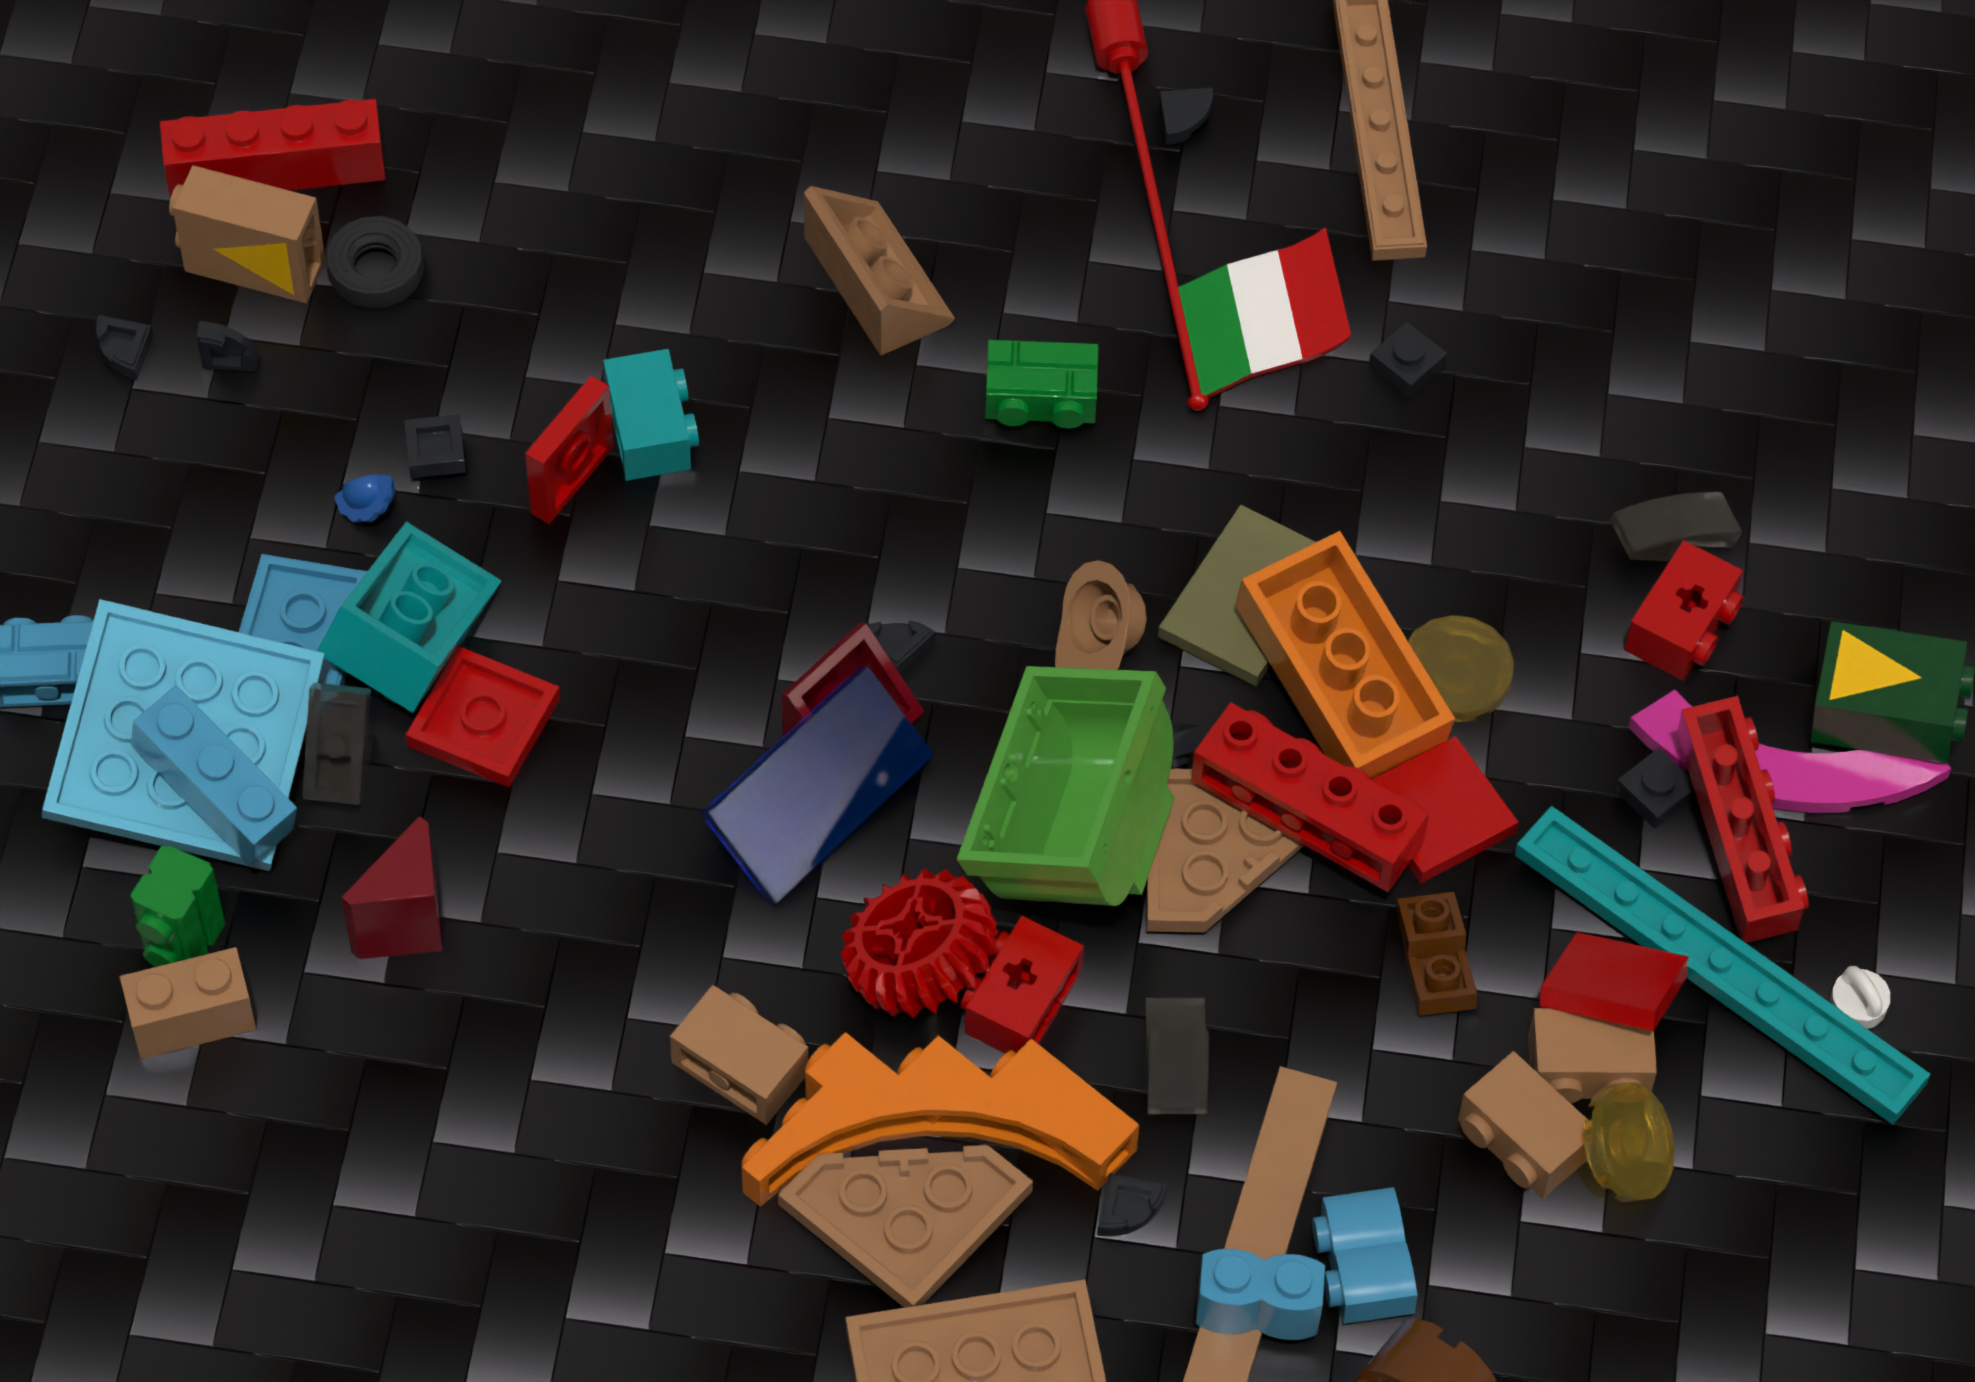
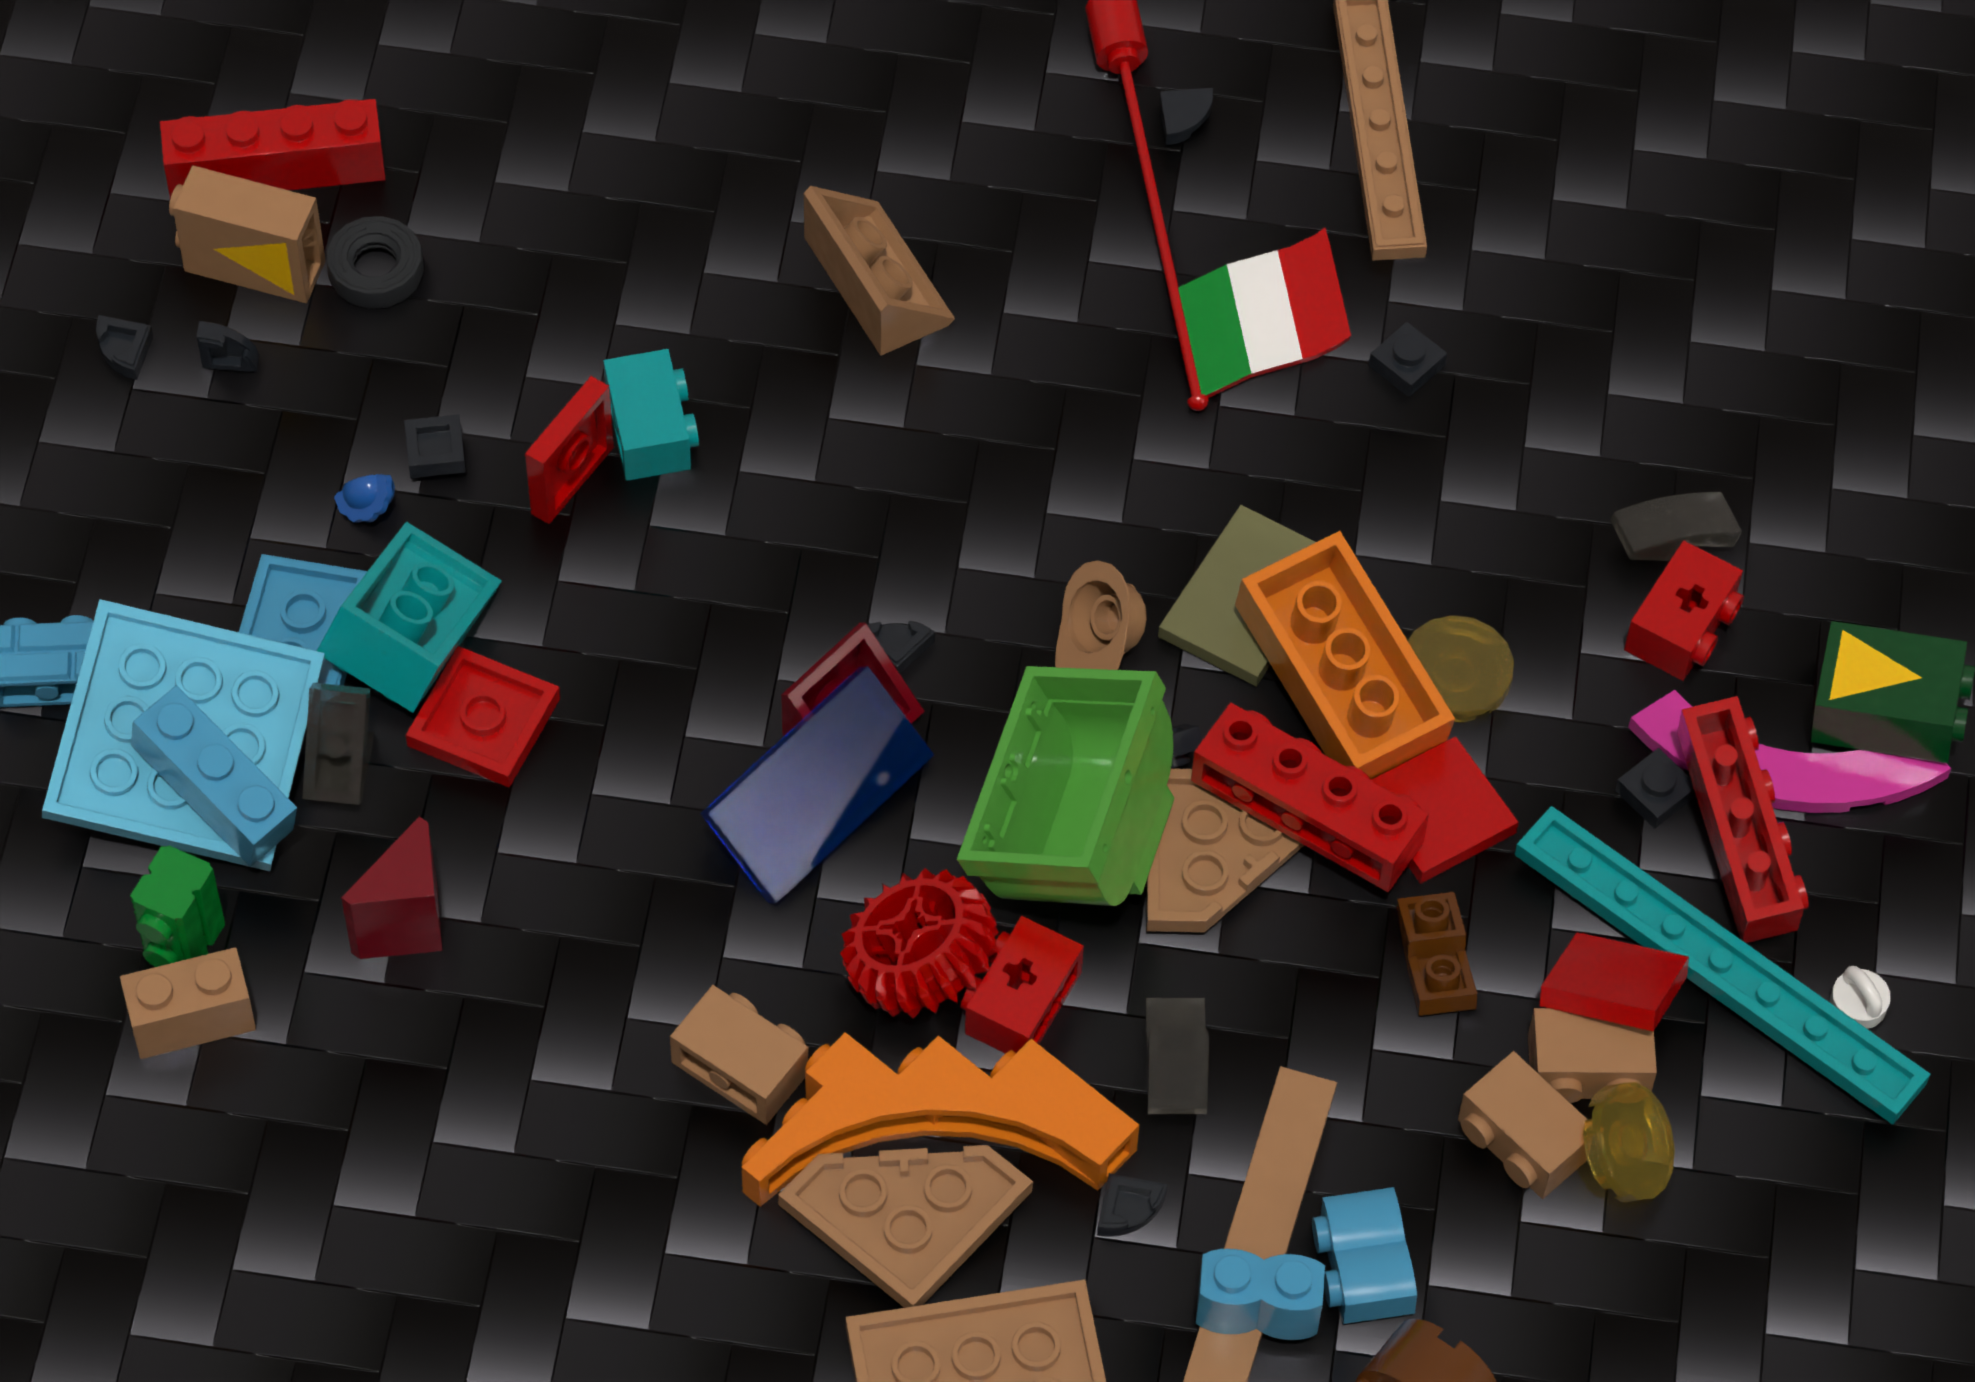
green brick [985,340,1098,428] -> none

